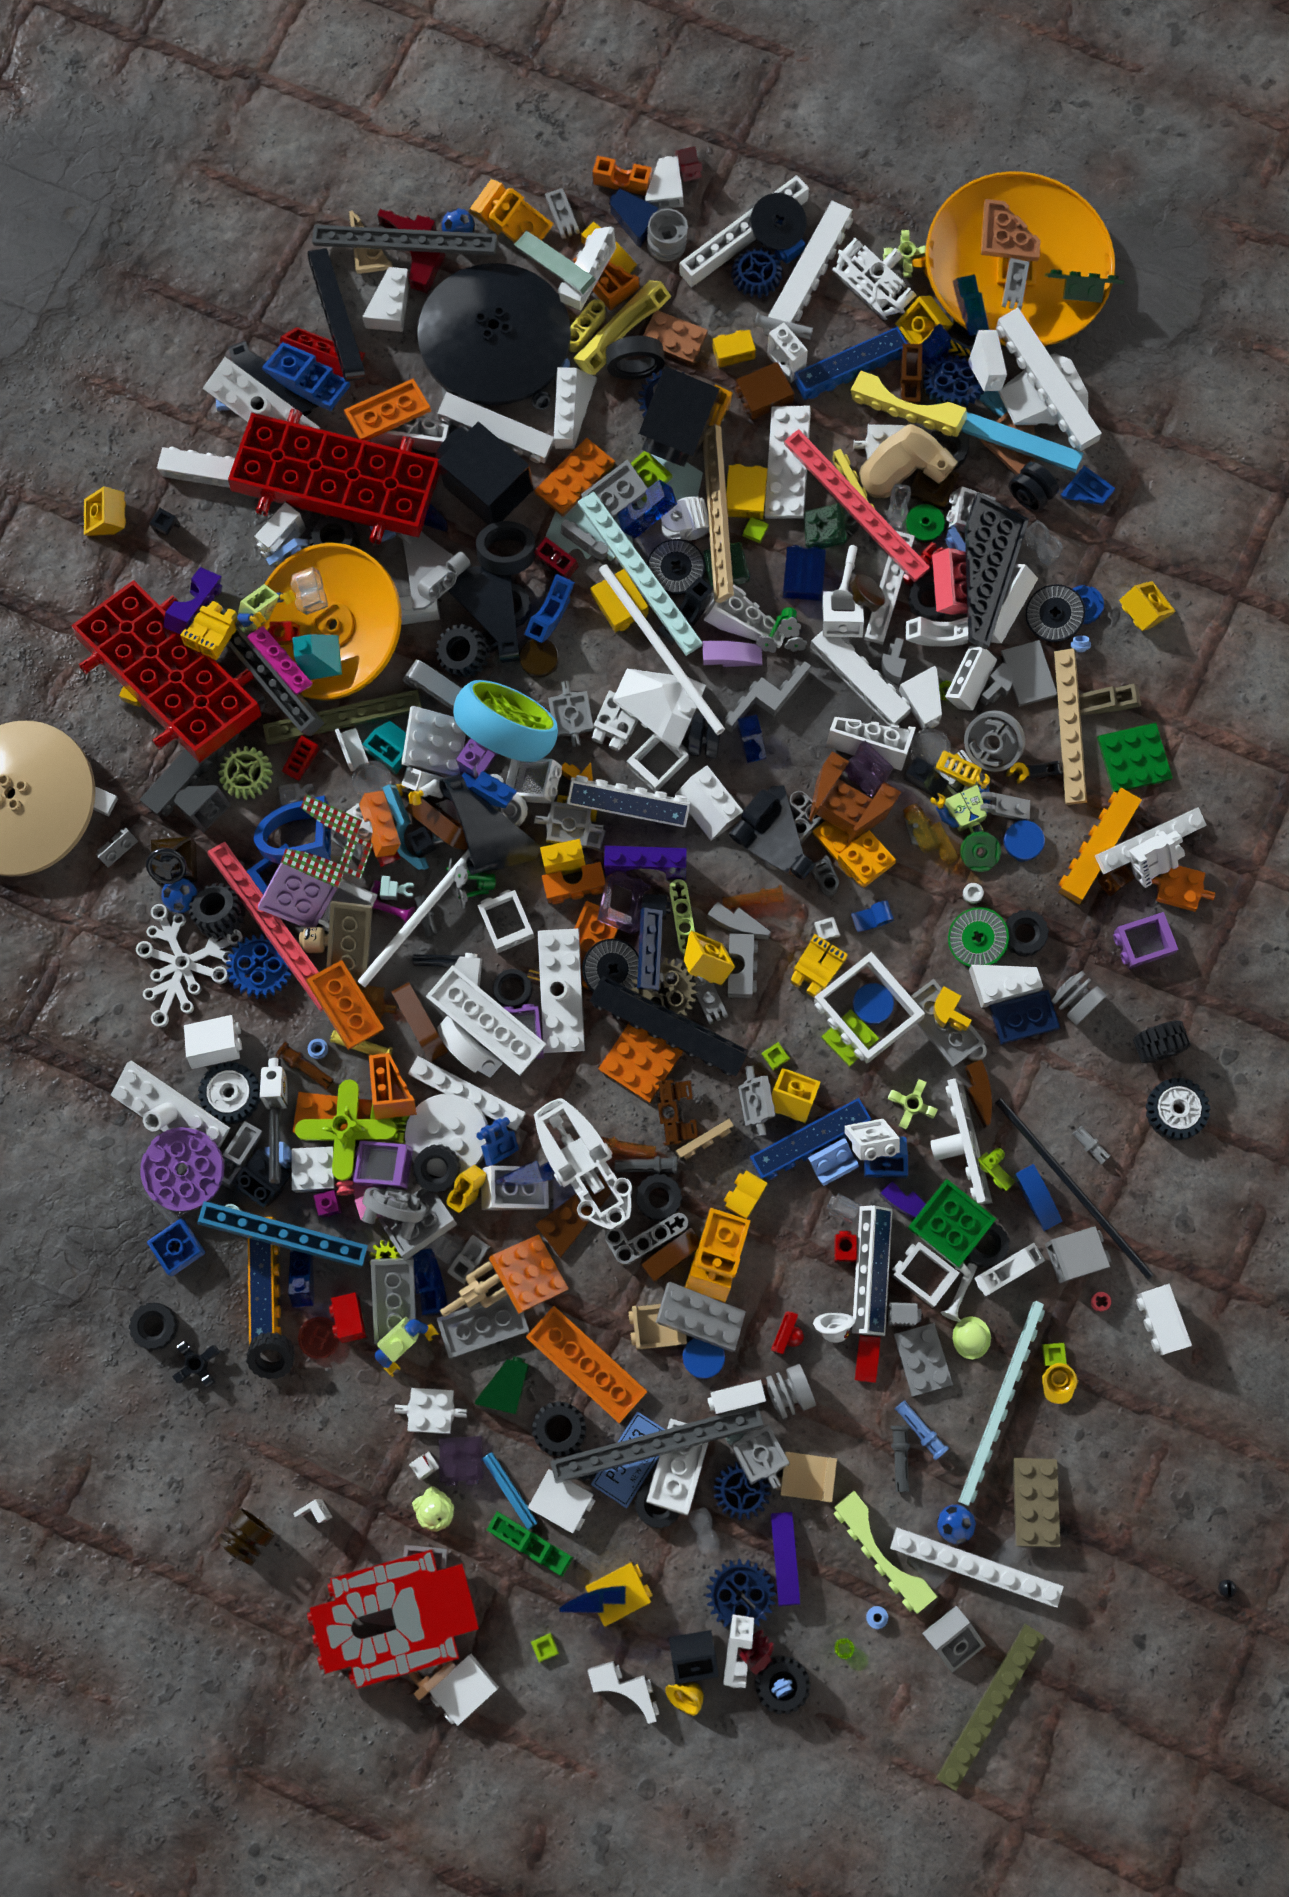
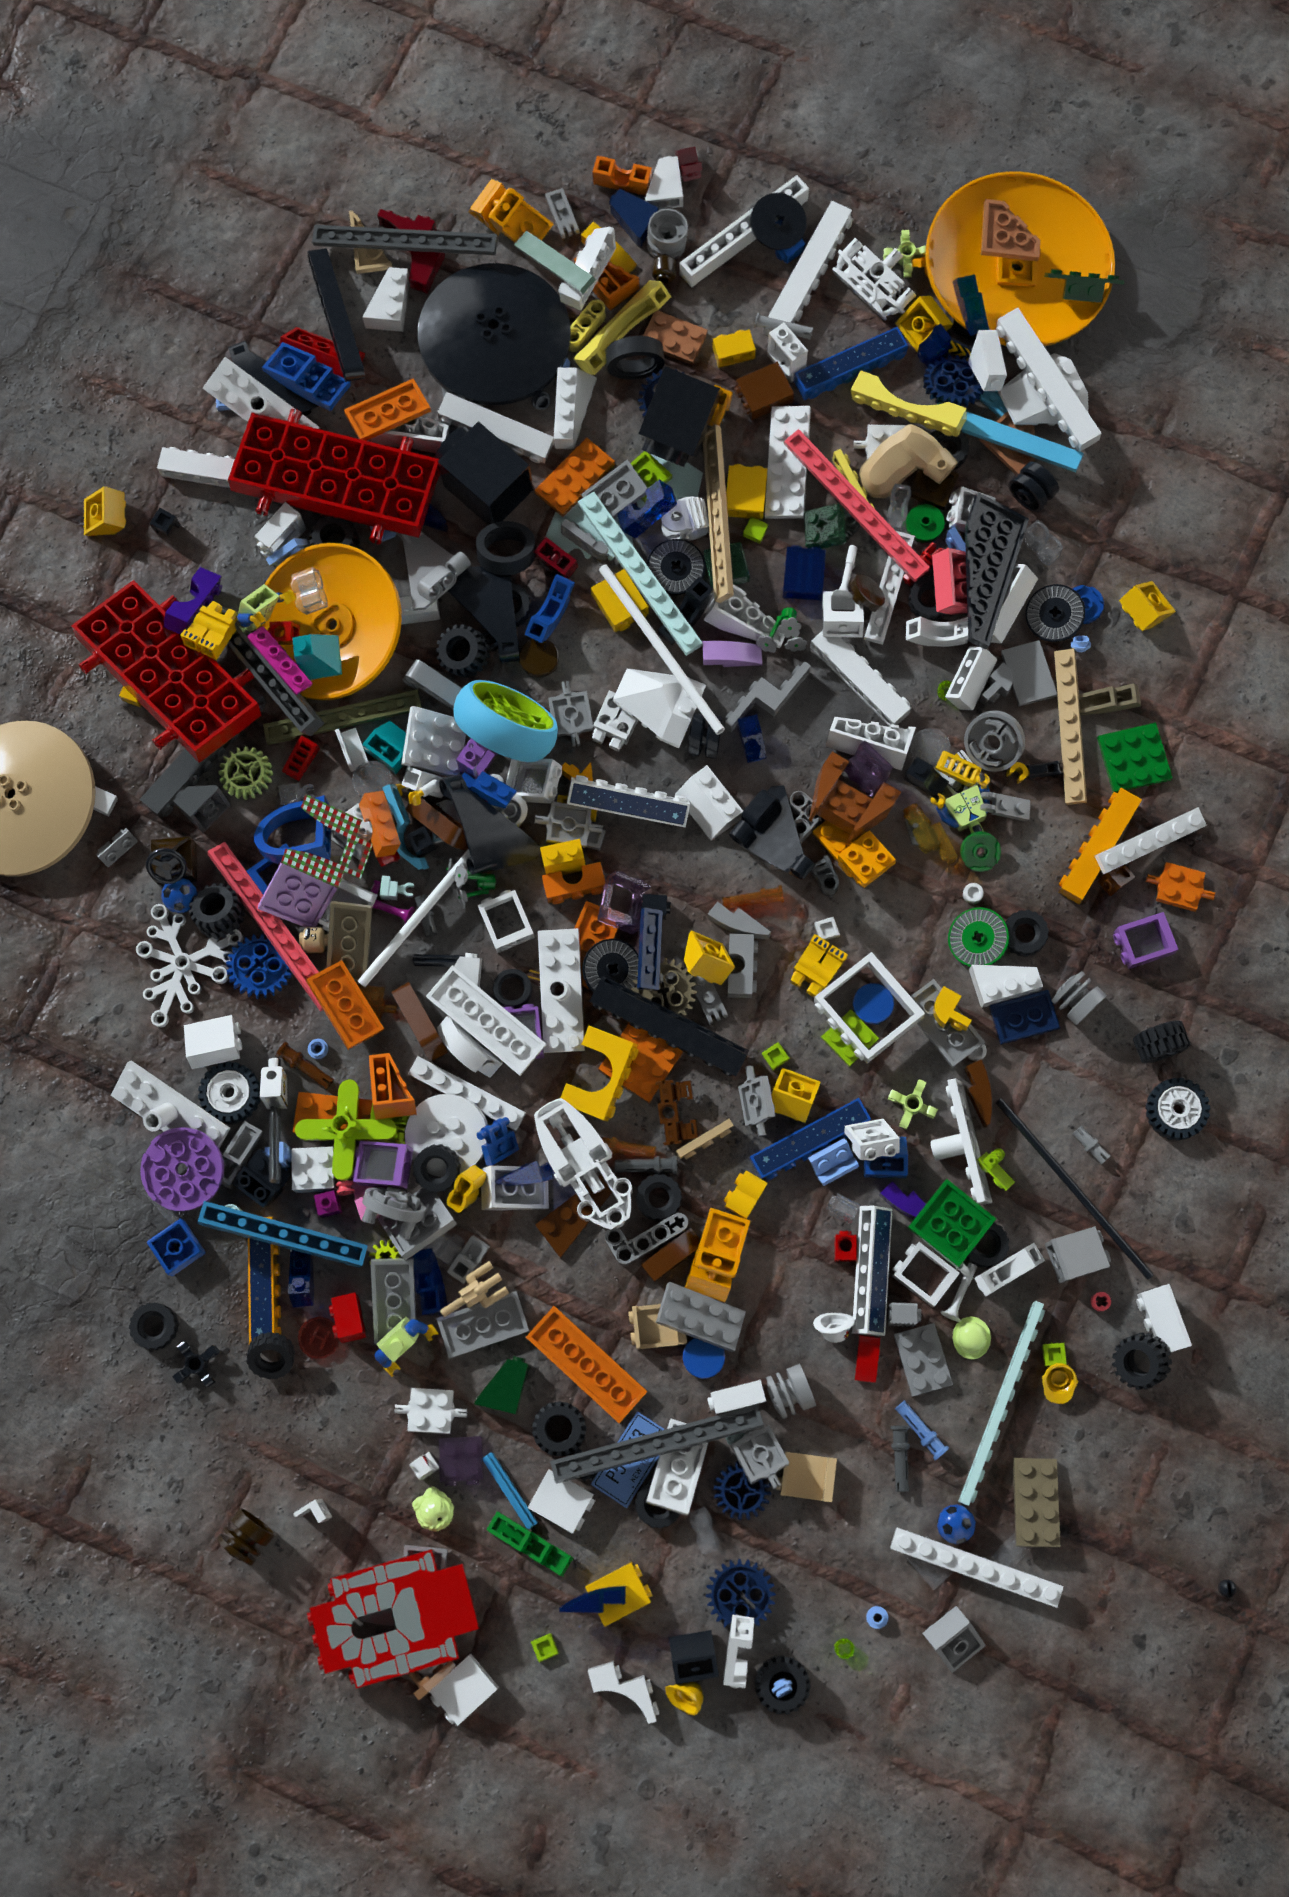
light yellow pin [330,1030,393,1055] -> none
blue piece [442,208,475,233] -> none
orange plate [489,1234,569,1314] -> none
dark purple arch [604,846,687,880] -> none
white window [627,733,689,792] -> none
yellowish green beam [669,879,695,956] -> none
dark blue gear [731,247,782,299] -> none
dark red plate [737,1630,774,1675] -> none
red tile [771,1311,804,1354] -> none
dark purple slope [771,1512,800,1606] -> none
yellowish green arch [833,1491,937,1613] -> none
blue panel [851,901,894,932] -> none
light grey brick [881,638,906,684] -> none
white slope [899,666,942,730] -> none
reddish brown slope [900,344,922,405] -> none
olive plate [936,1624,1045,1791] -> none
light grey hinge [1002,258,1029,311] -> none
blue tile [1003,820,1045,862] -> none
blue slope [1013,1164,1062,1231] -> none
blue wing [1060,465,1115,506] -> none
white hips [1129,831,1185,888] -> none
none -> yellow arch [560,1026,638,1121]
none -> dark brown head [652,254,677,285]
none -> black tyre [1112,1332,1172,1390]

